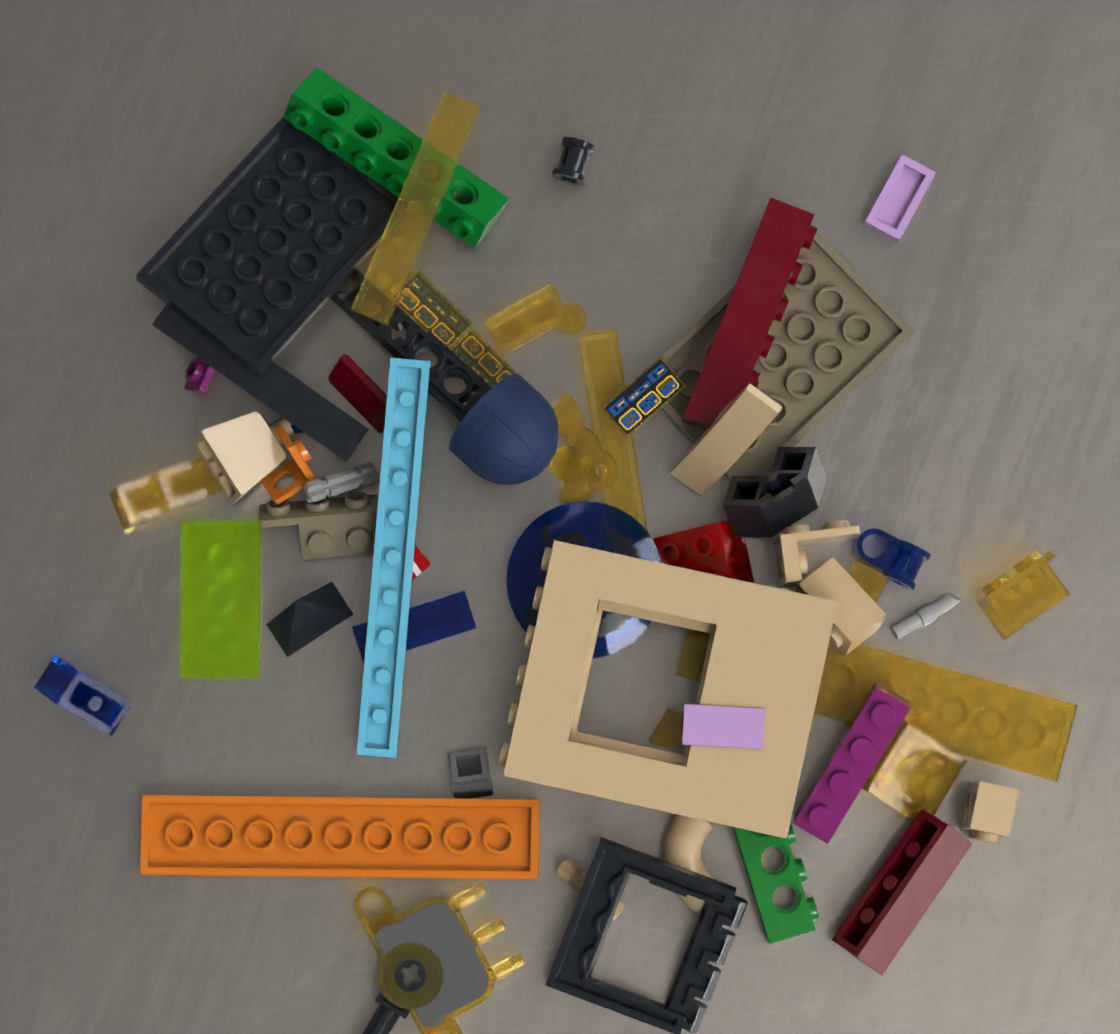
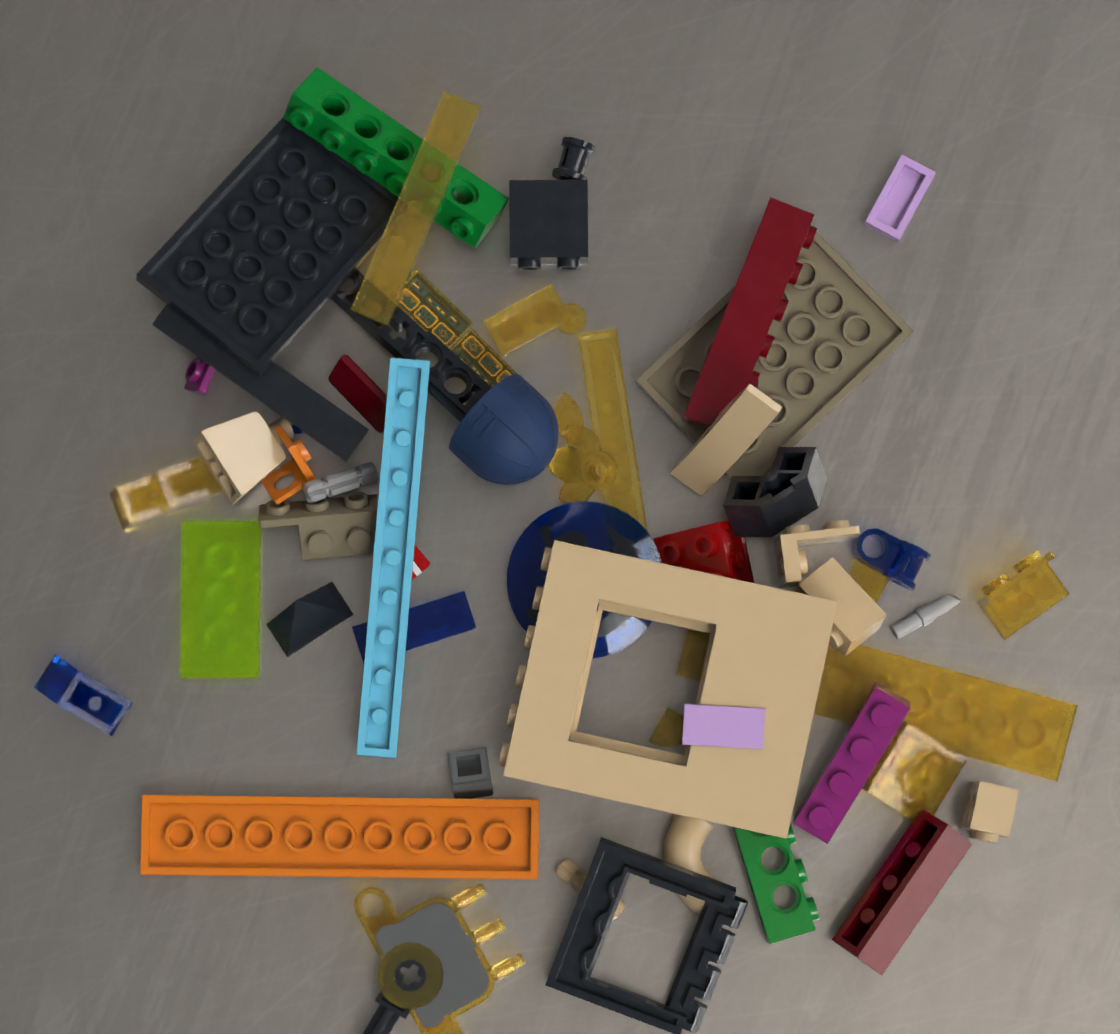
tile [602,356,687,437] -> none
none -> black piece [509,180,588,271]

